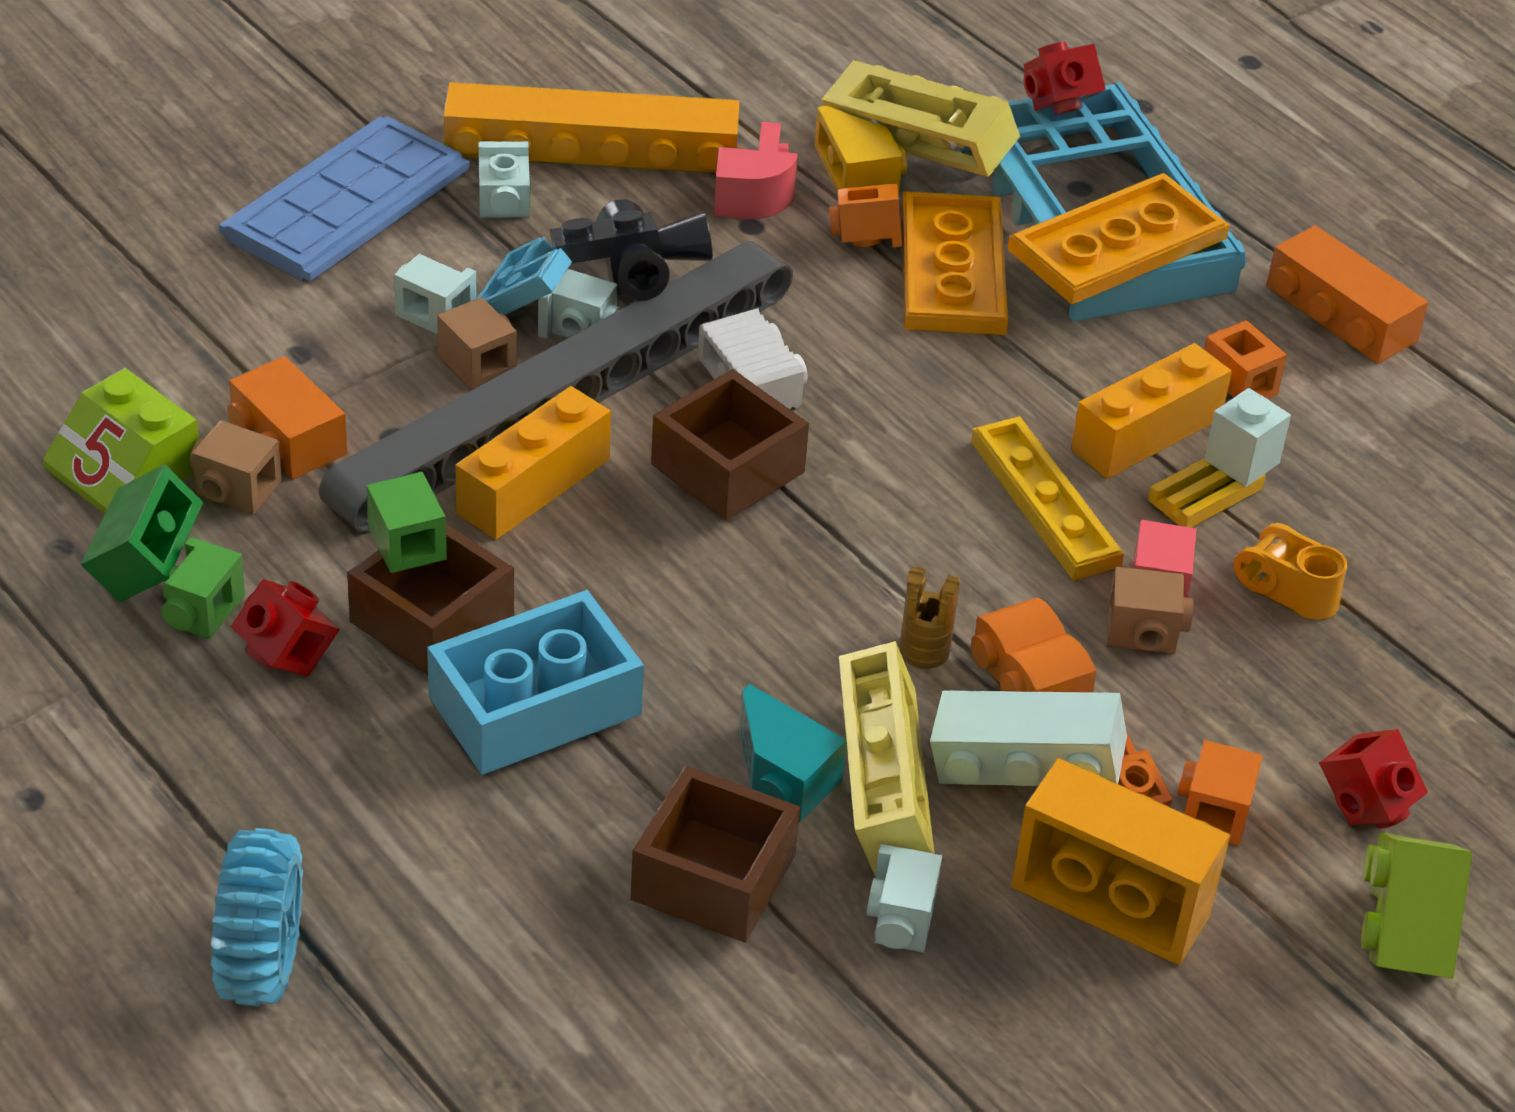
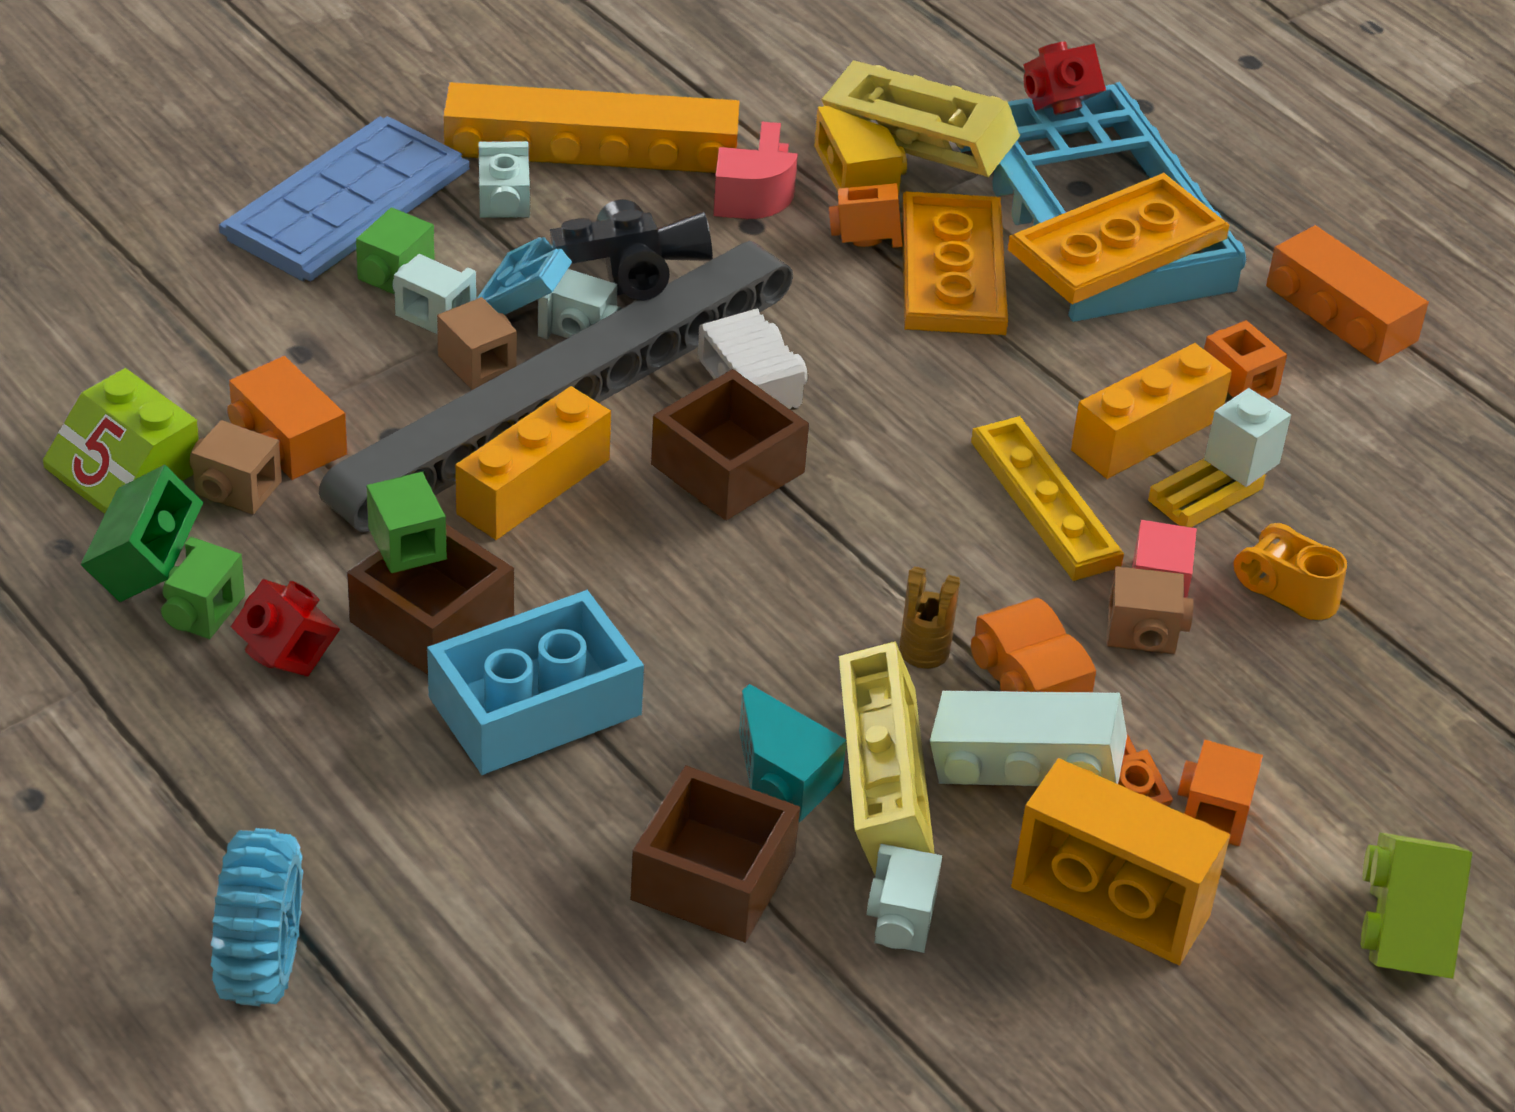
red brick [1319,729,1428,829] -> none
none -> bright green brick [356,207,435,295]

